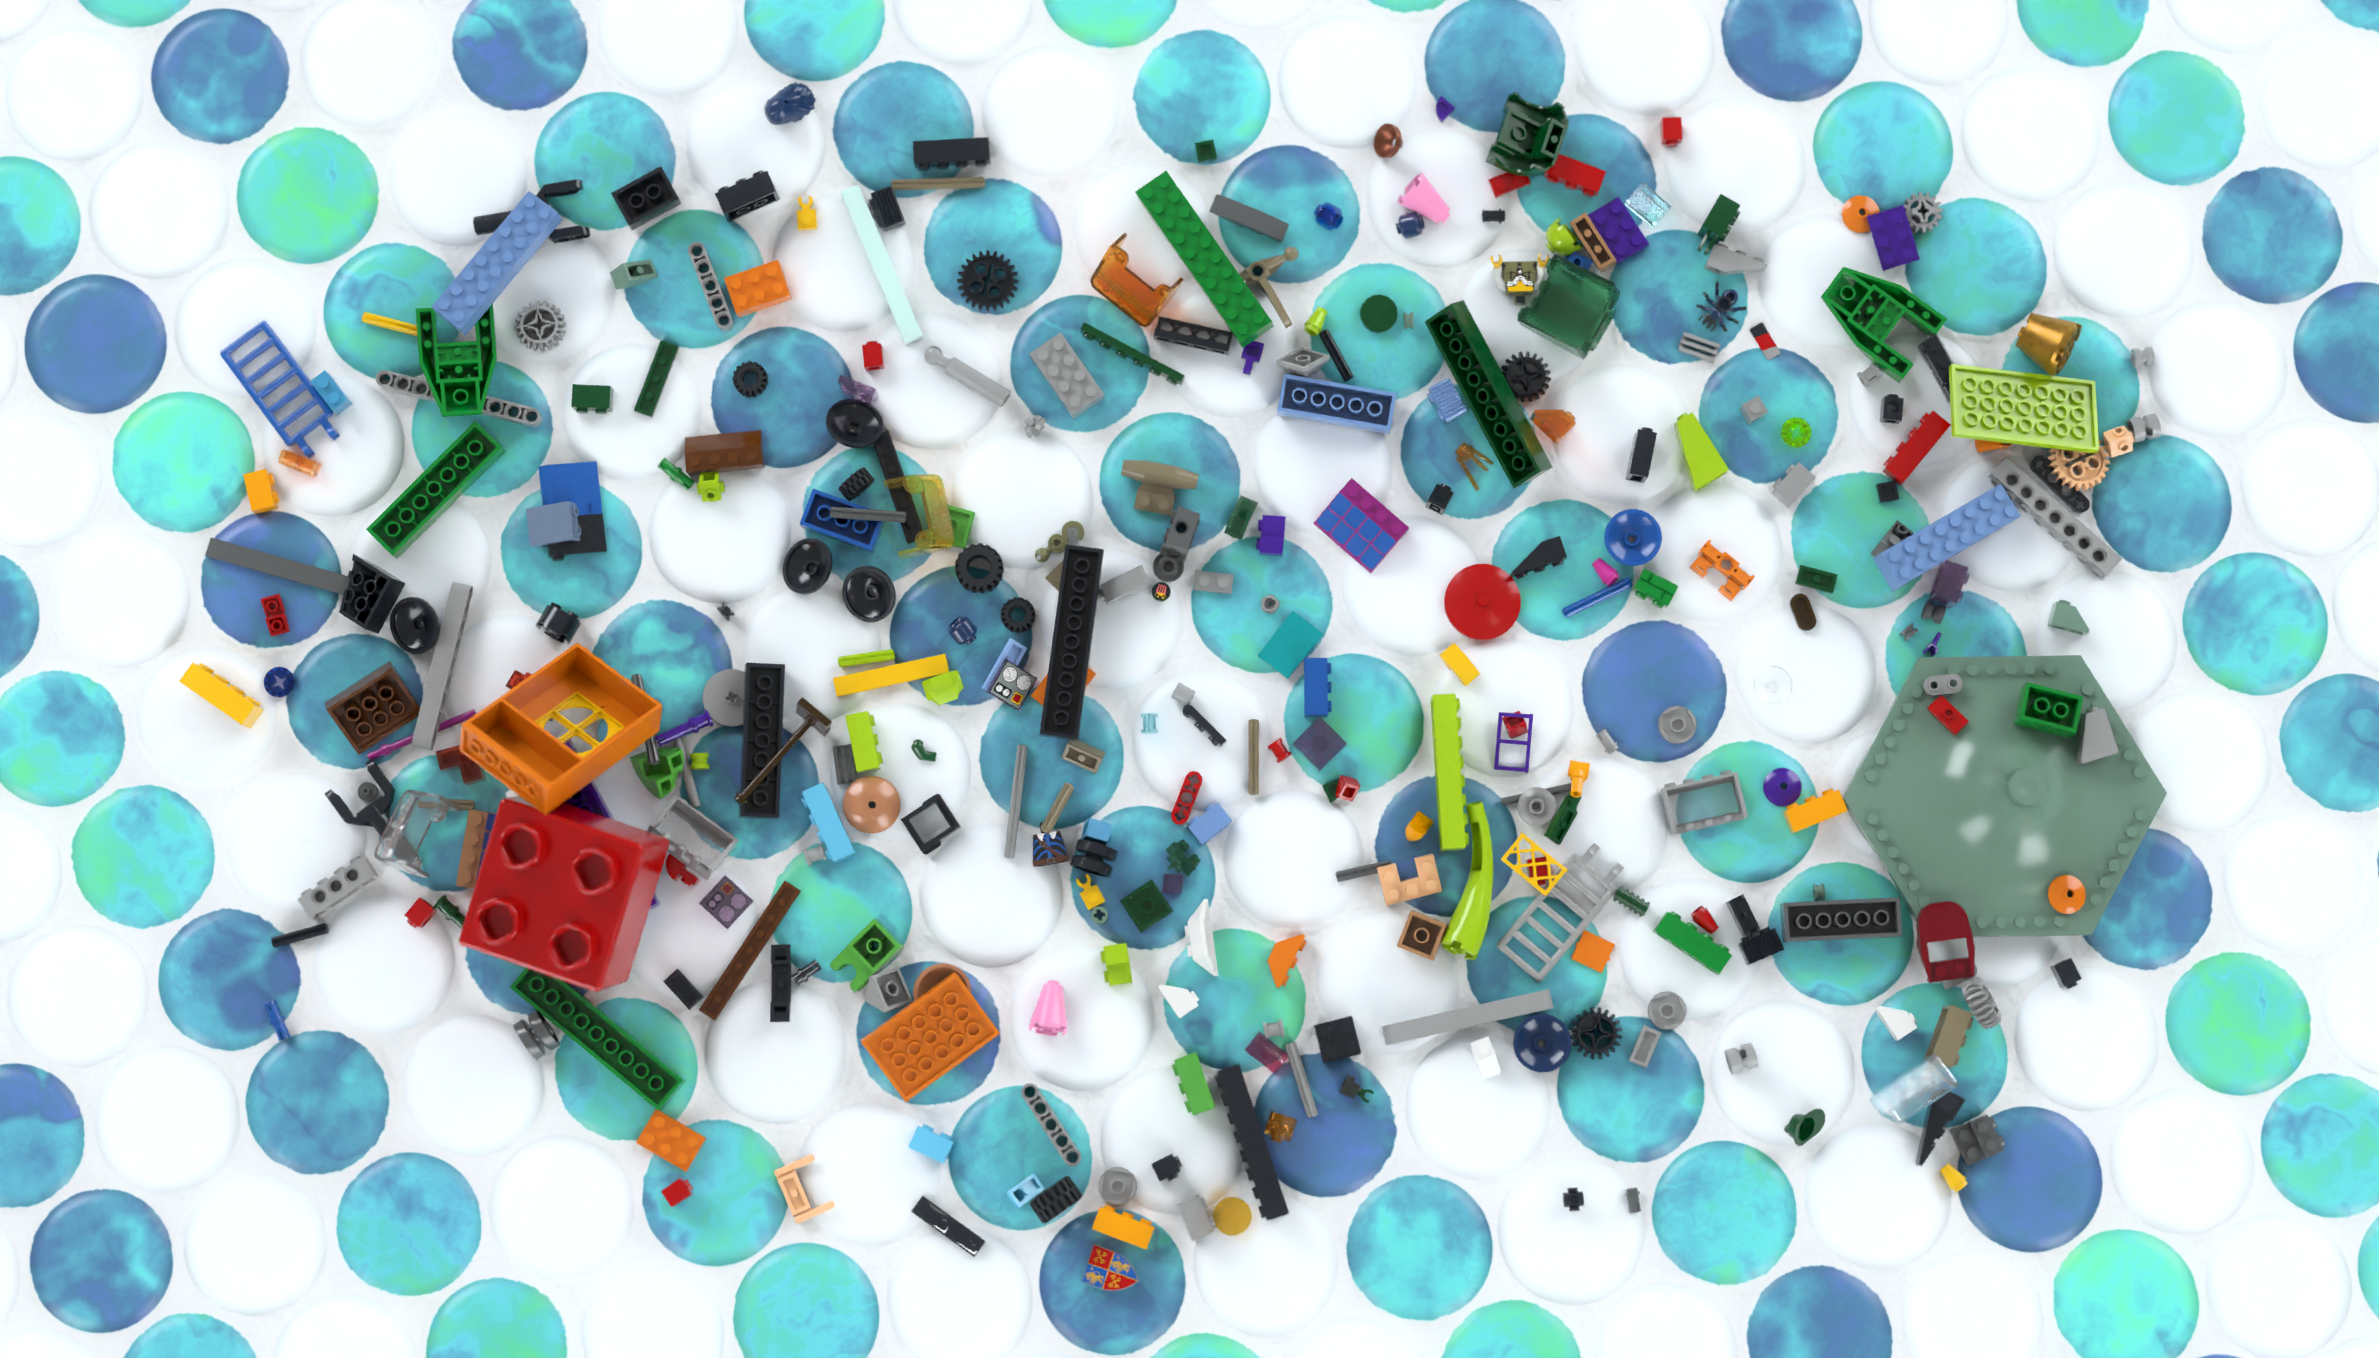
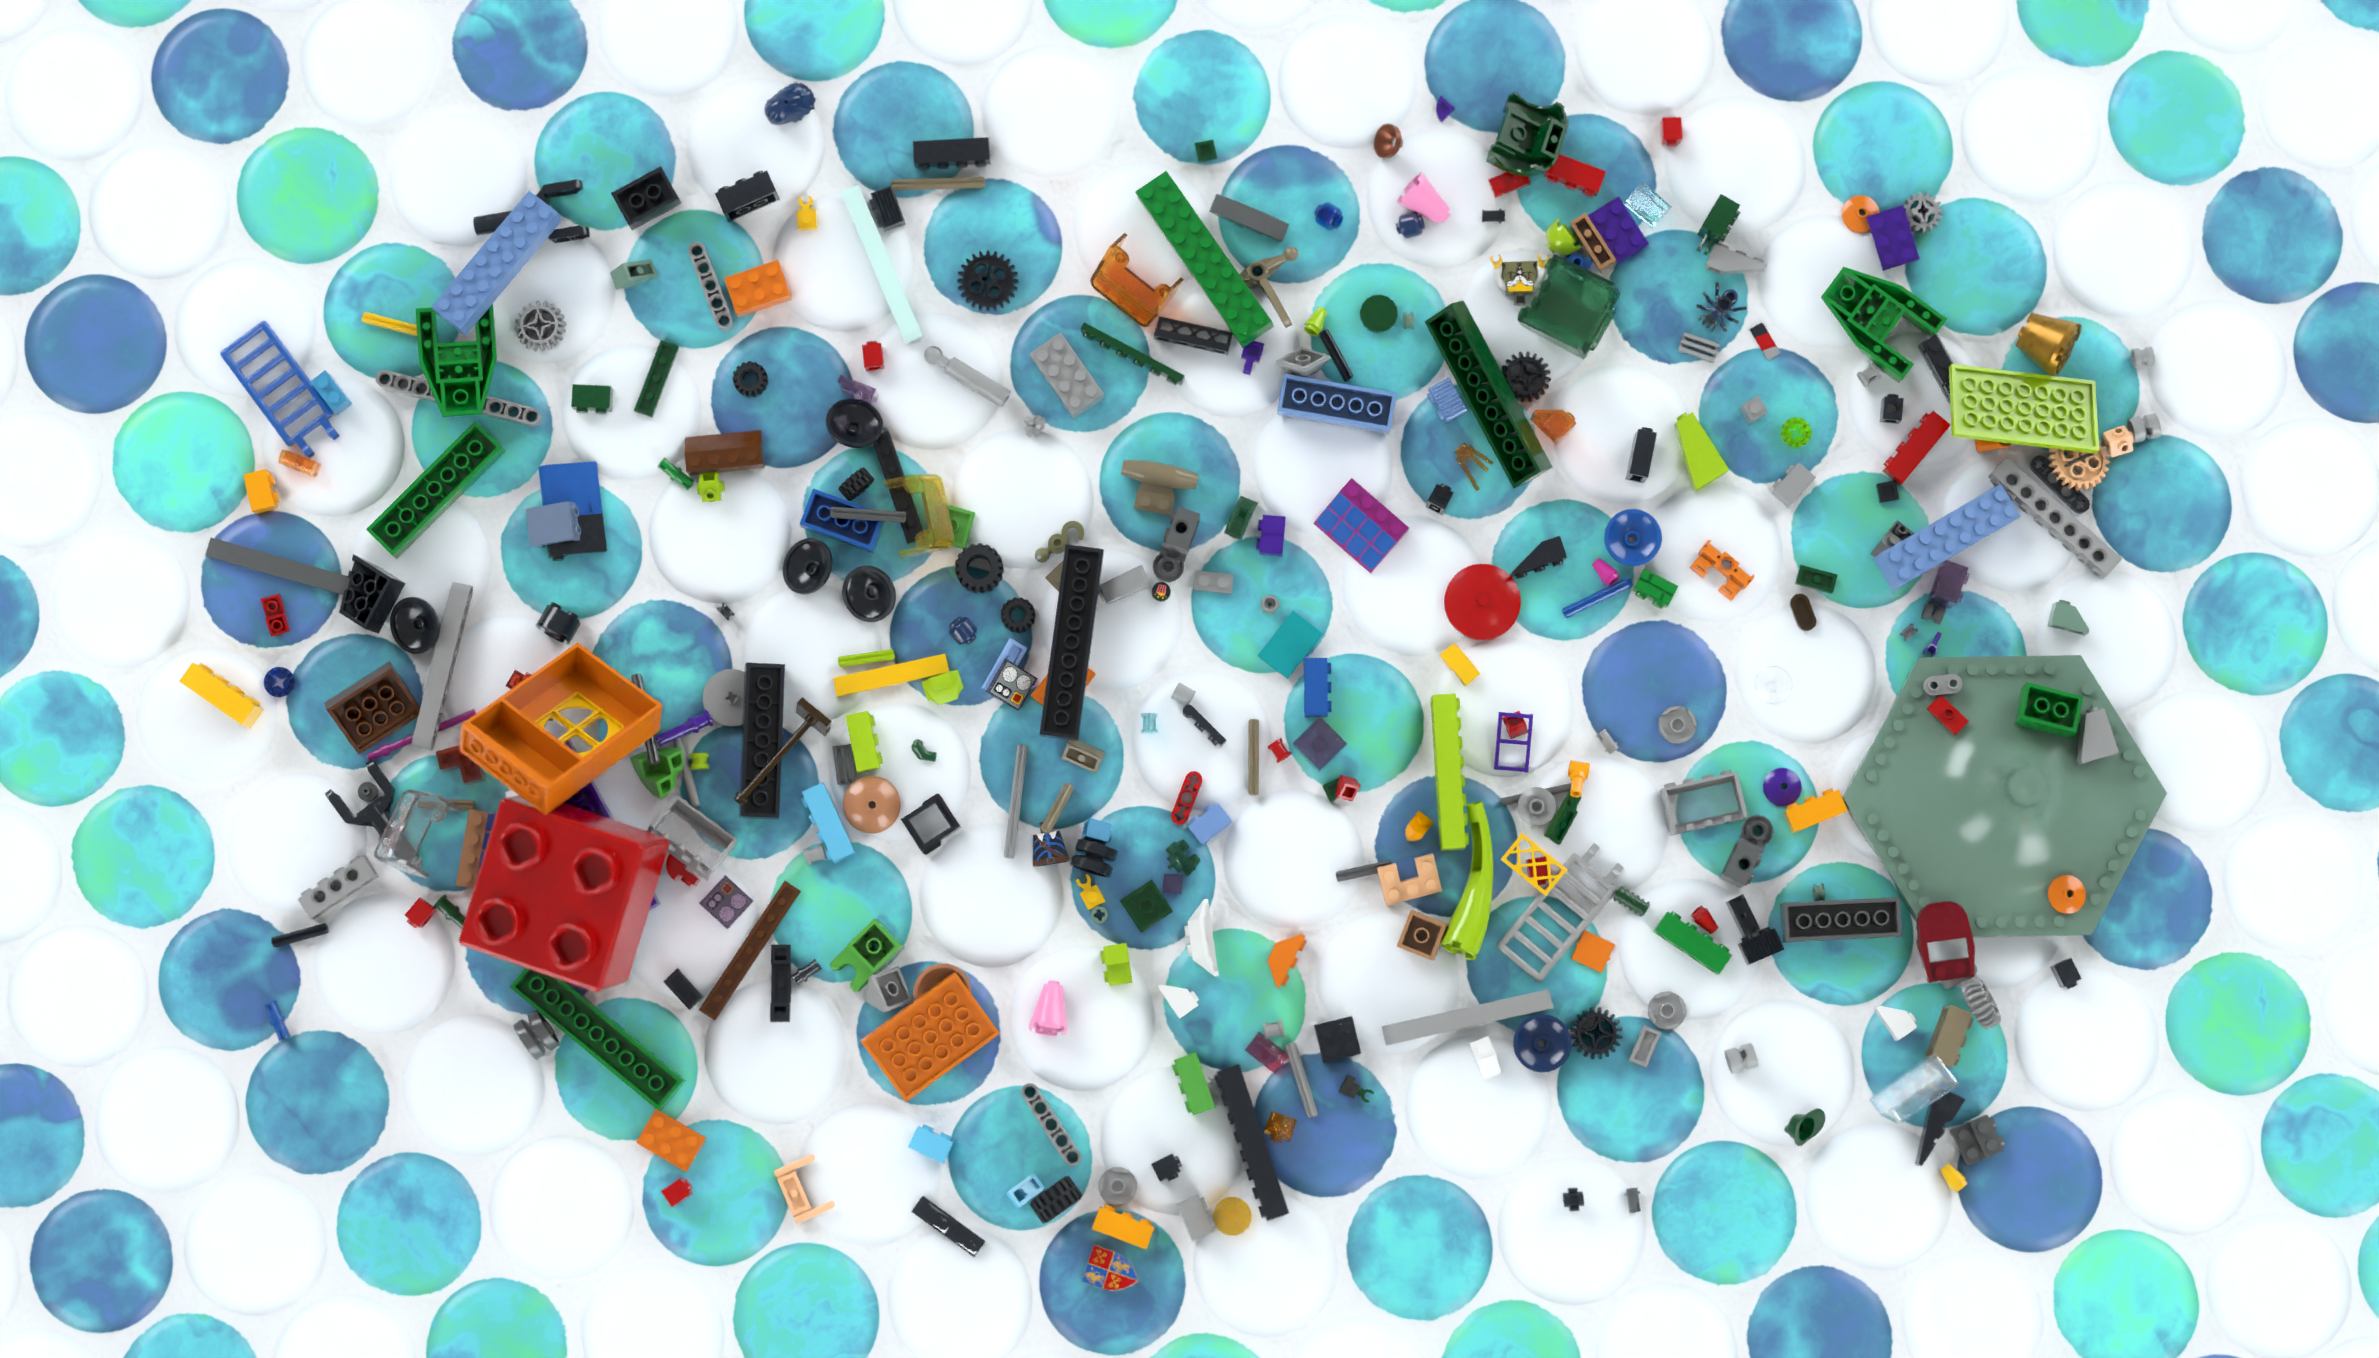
none -> dark grey brick [1719,815,1773,888]

